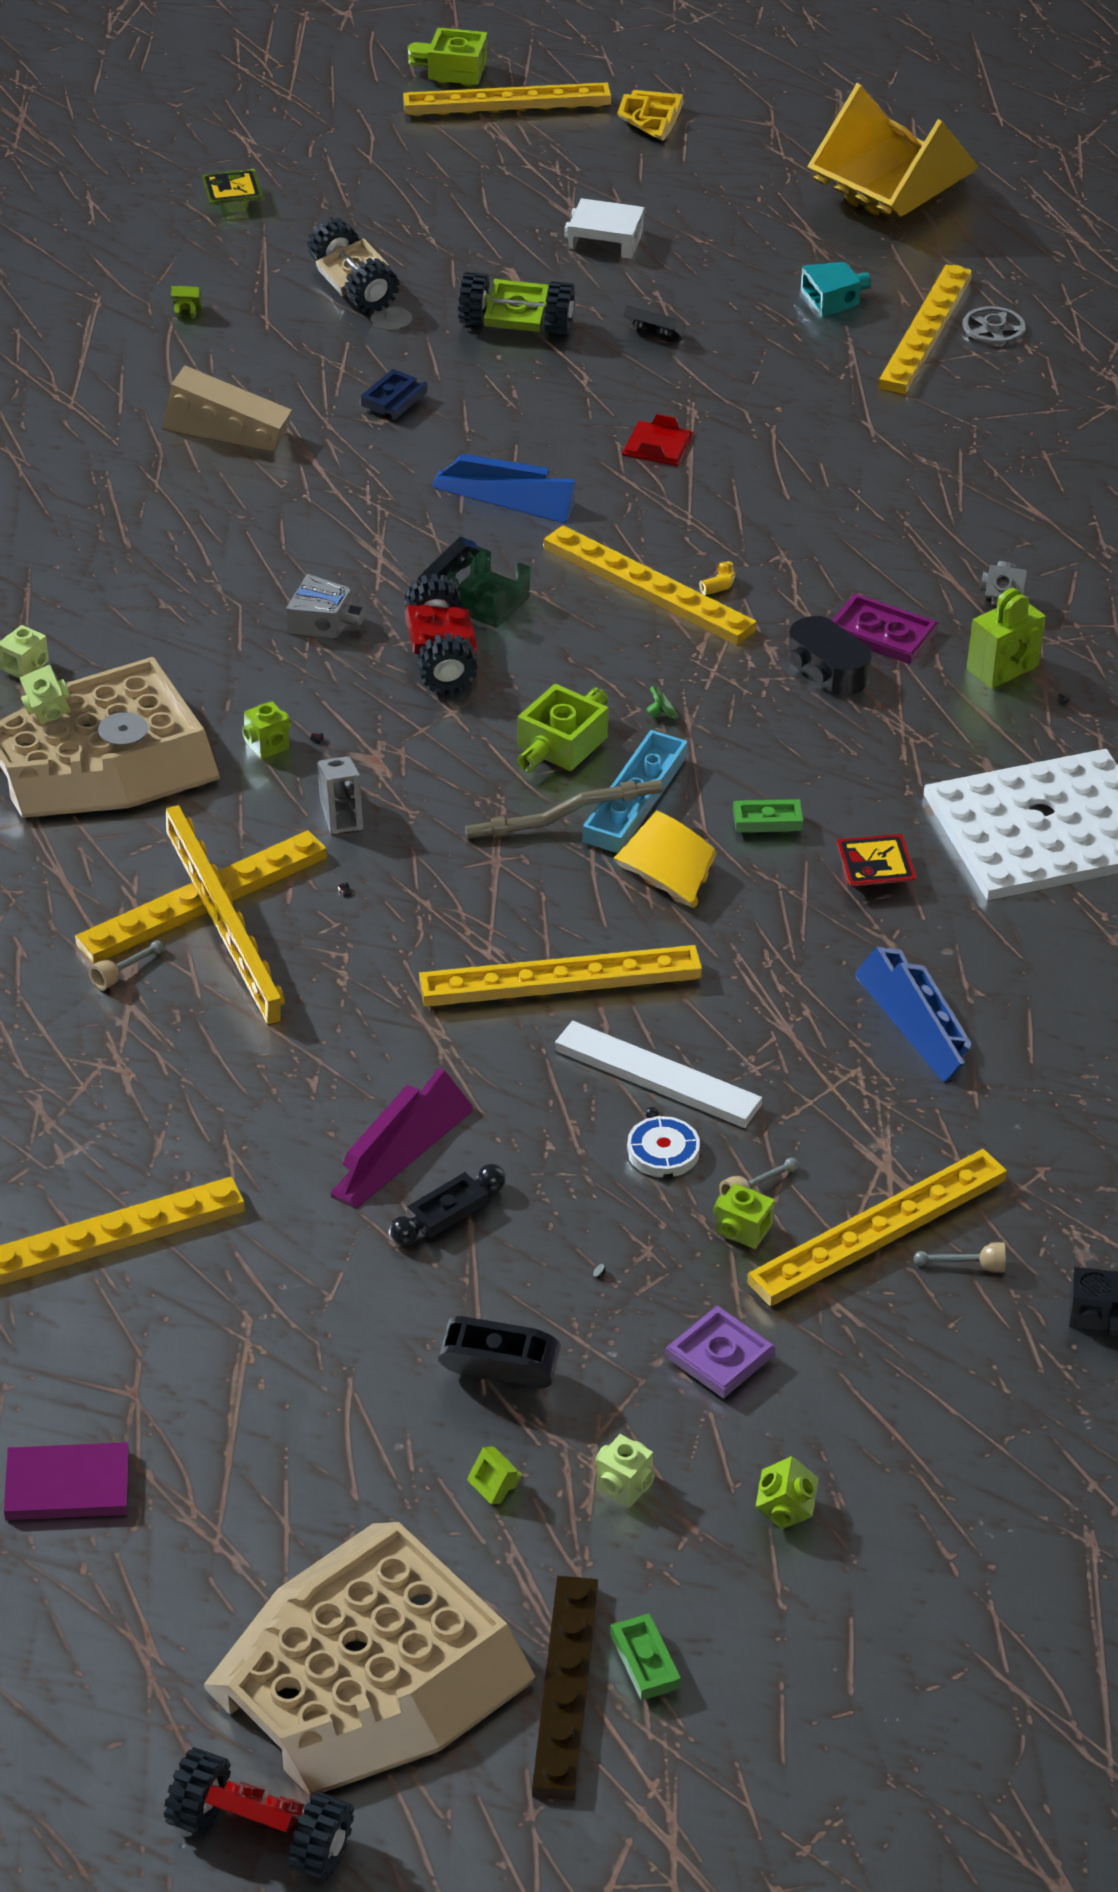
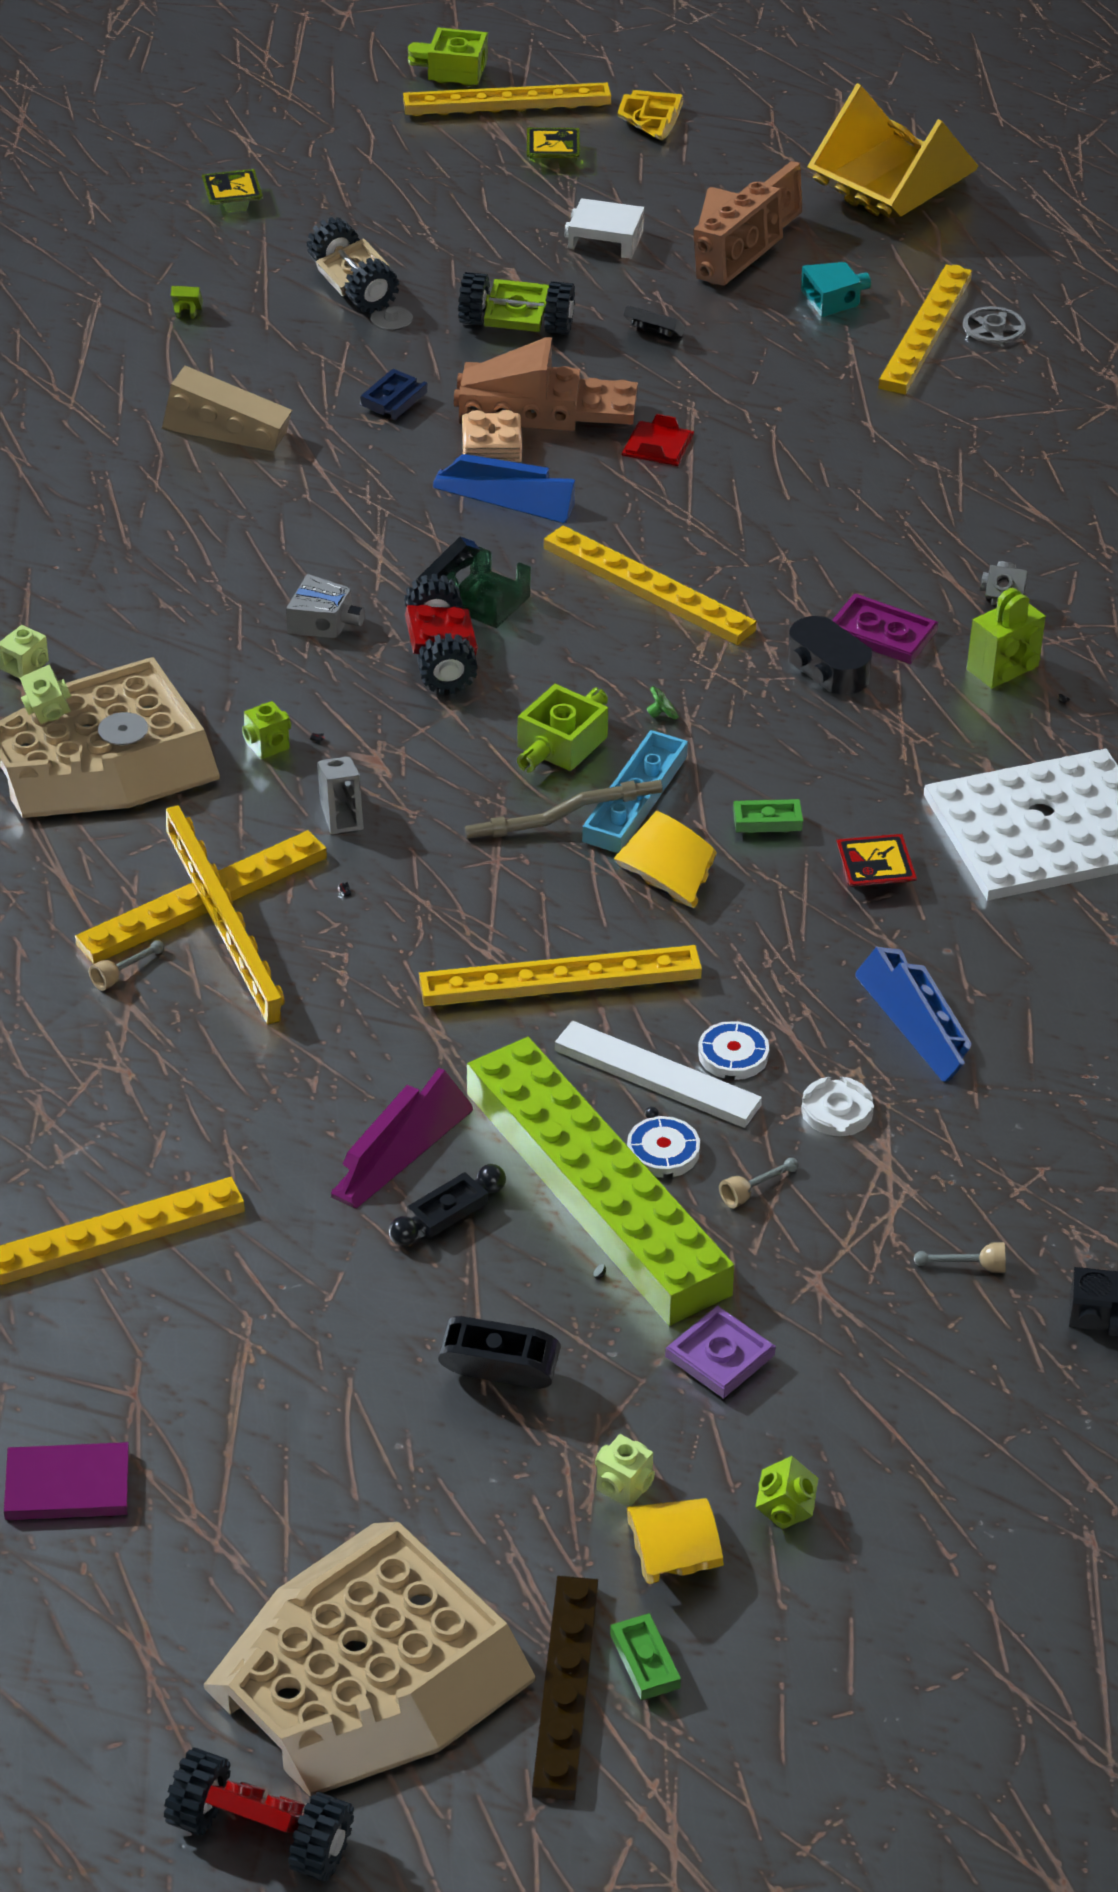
lime tile [467,1446,523,1505] -> none
yellow arm [700,561,737,595] -> none
lime brick [713,1183,775,1249] -> none
yellow plate [747,1149,1007,1307] -> none
none -> nougat wedge [454,337,638,431]
none -> light nougat brick [462,410,522,463]
none -> lime brick [467,1036,735,1326]
none -> piece [527,127,580,160]
none -> yellow slope [627,1498,724,1584]
none -> nougat wedge [693,161,802,286]
none -> white tile [698,1021,770,1080]
none -> white tile [801,1077,874,1137]

